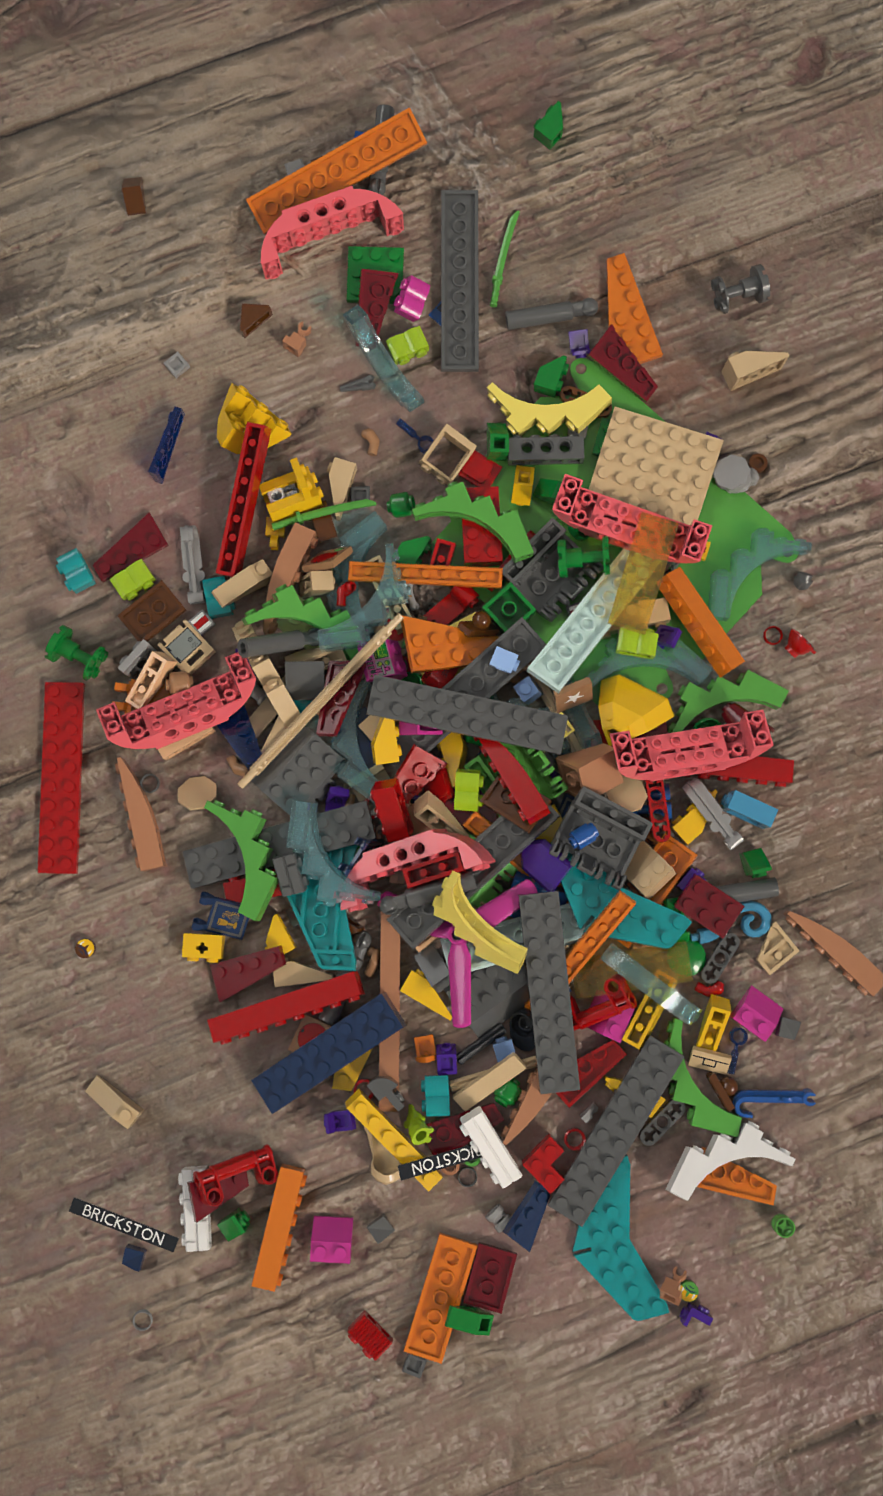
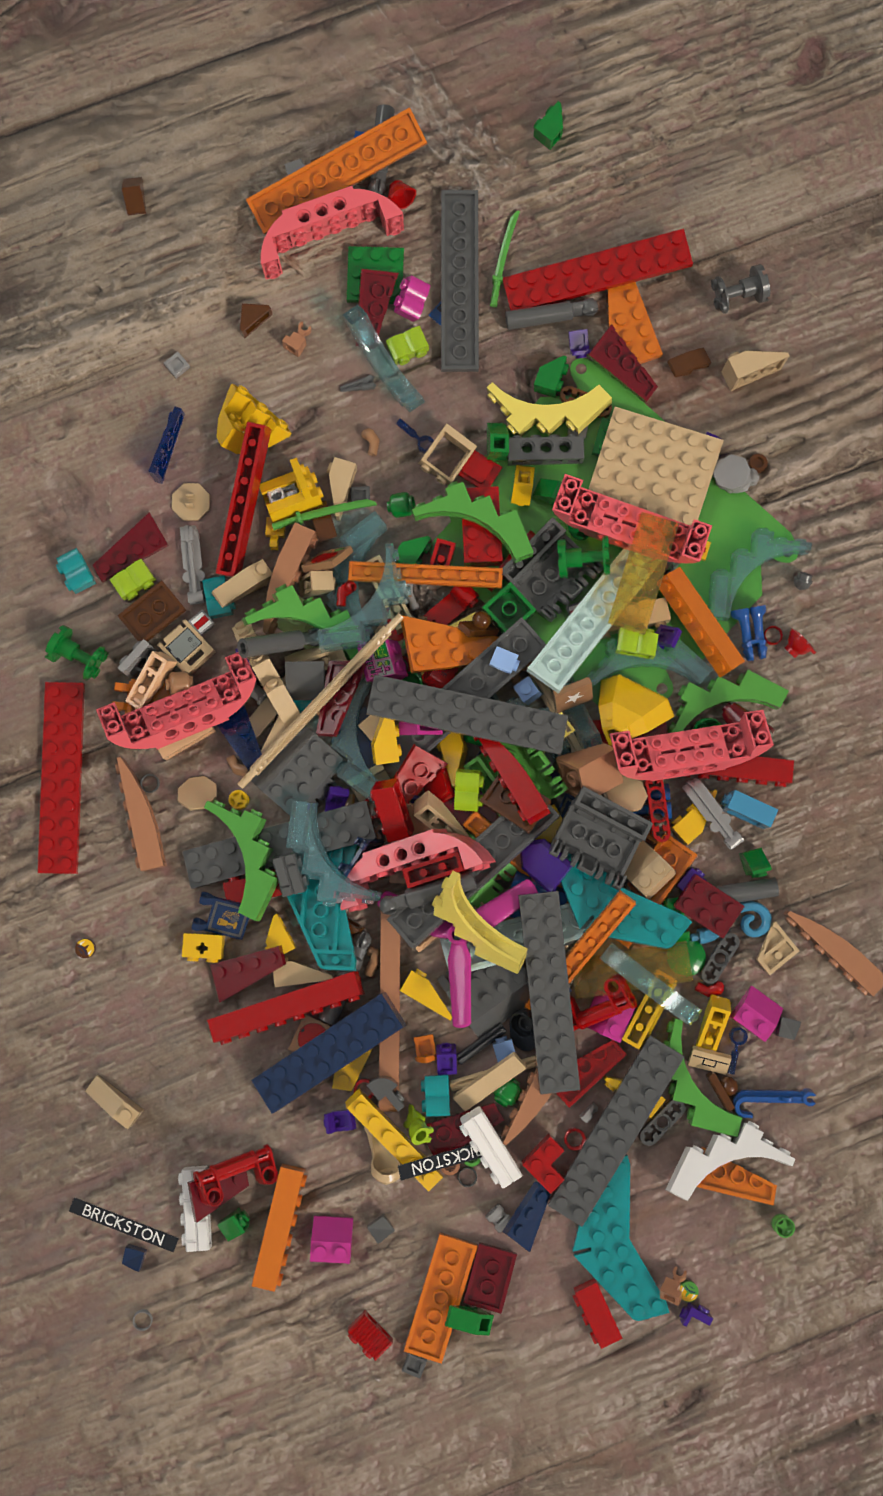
dark grey brick [414,944,450,993] -> none
blue brick [568,822,599,850] -> none
none -> tan piece [172,483,210,521]
none -> yellow wheel [228,790,250,810]
none -> red piece [387,180,417,210]
none -> red plate [503,228,693,311]
none -> red brick [573,1278,623,1349]
none -> reddish brown slope [667,347,712,377]
none -> blue piece [730,605,768,661]

